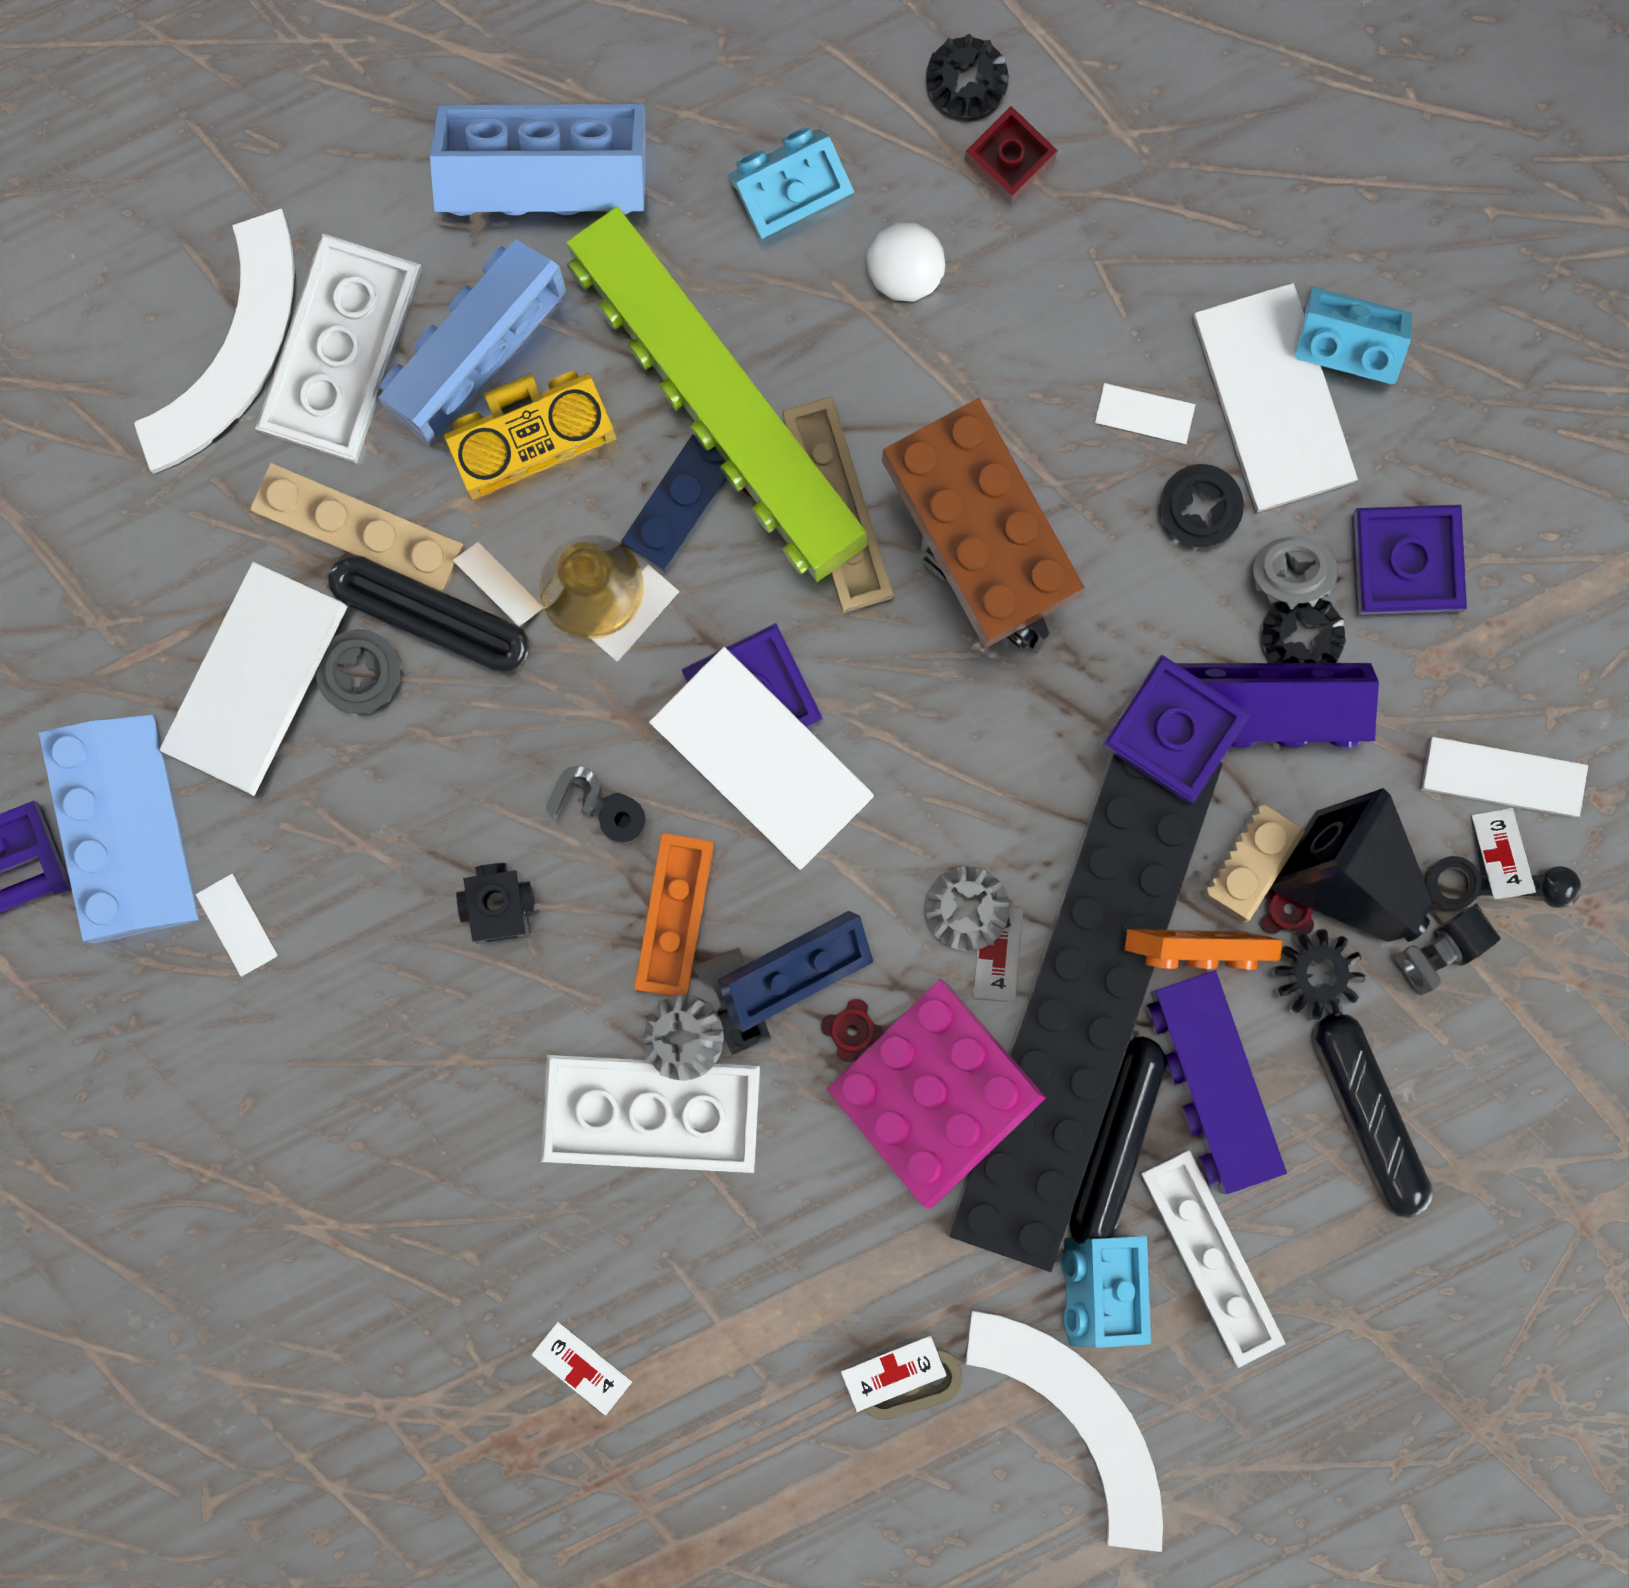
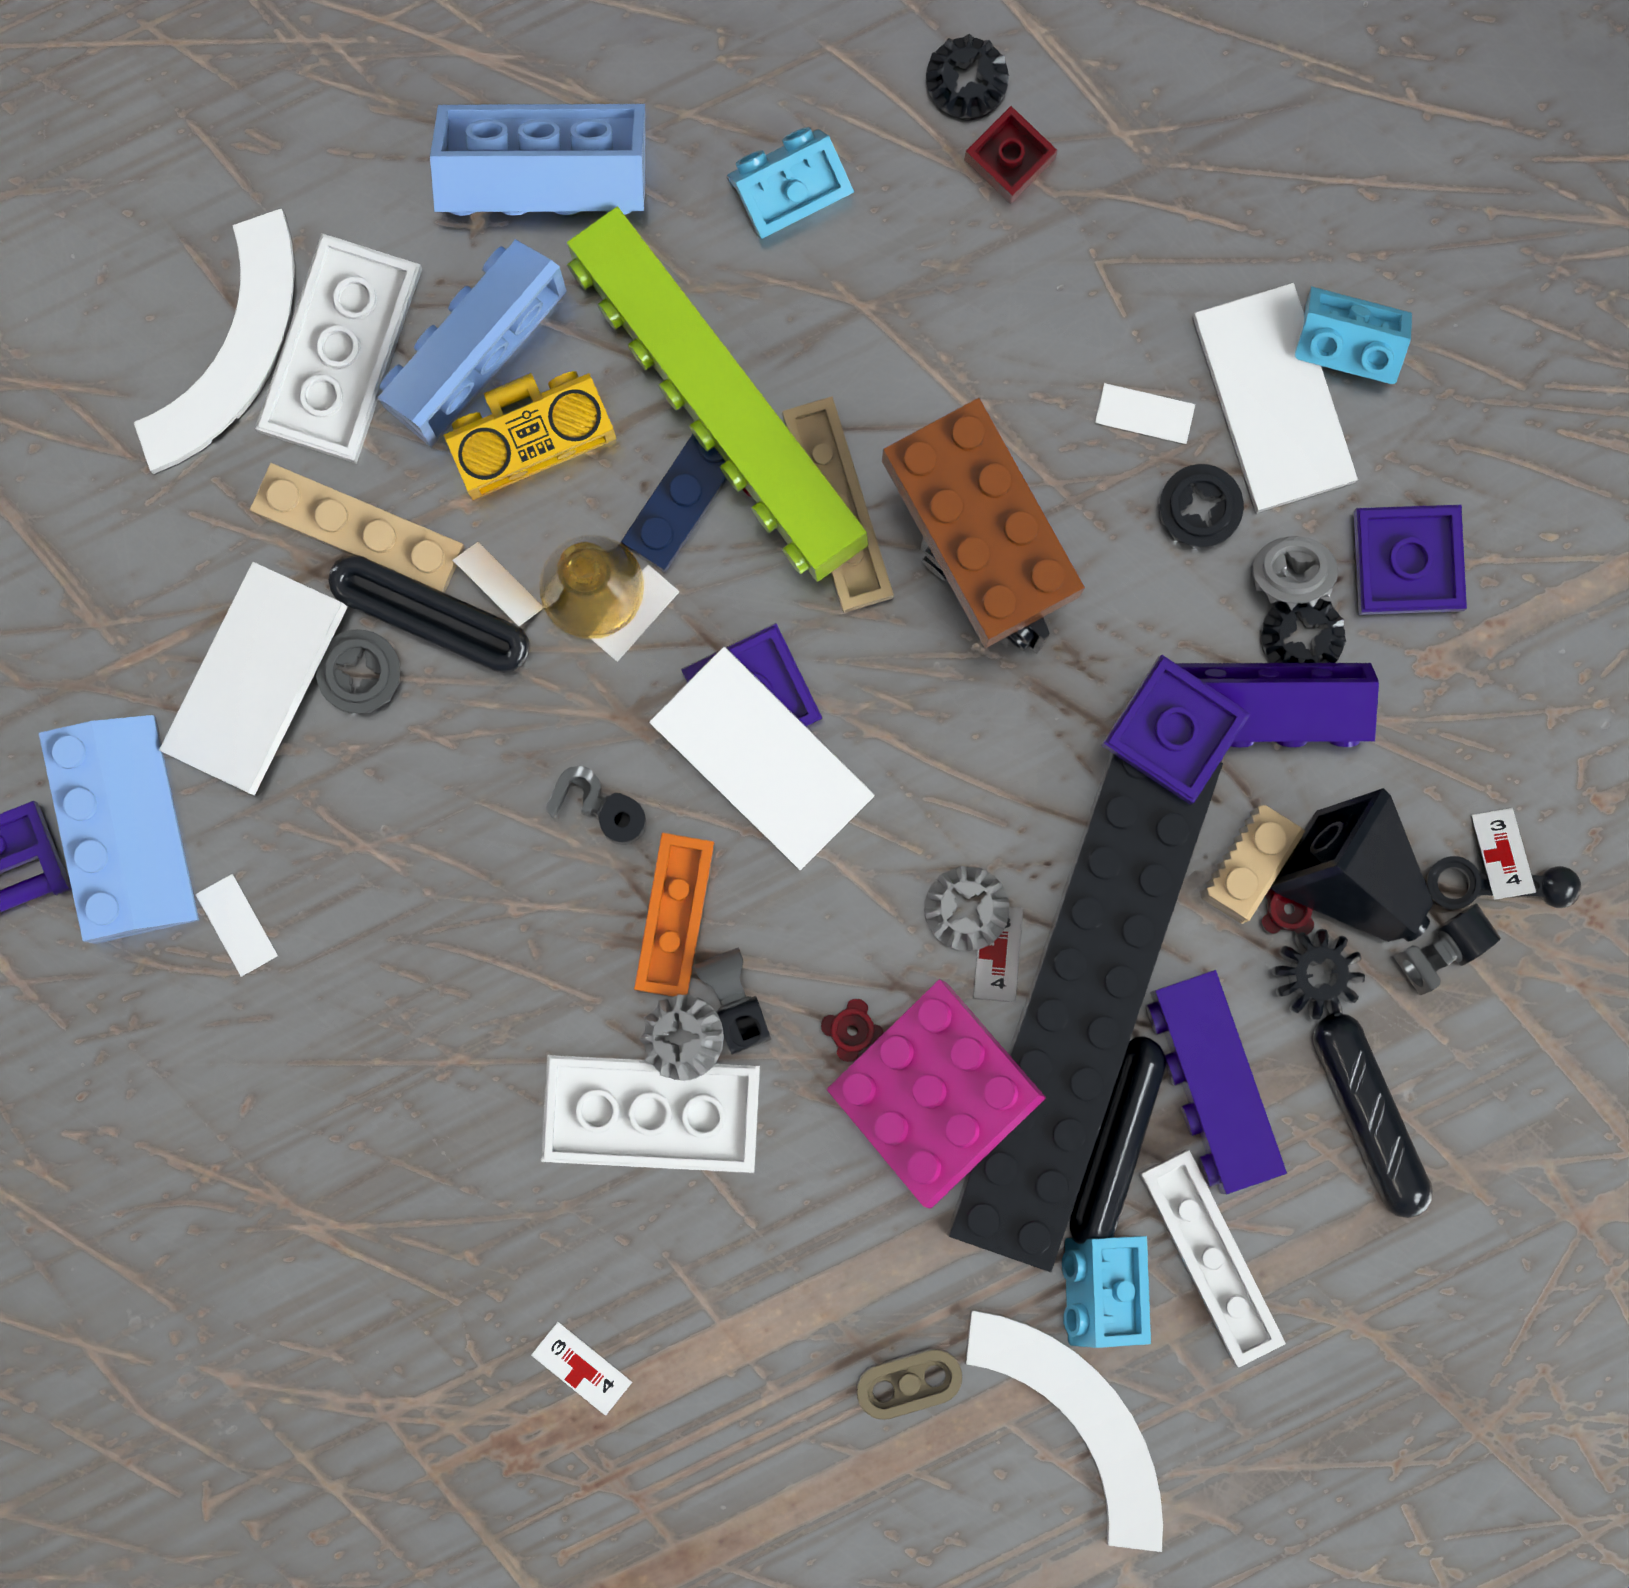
black brick [456,863,535,944] -> none
dark blue plate [718,911,873,1031] -> none
white sticker [841,1336,947,1412] -> none
white hair [865,222,945,302] -> none
orange plate [1125,929,1283,970] -> none
white tile [1420,737,1588,818] -> none

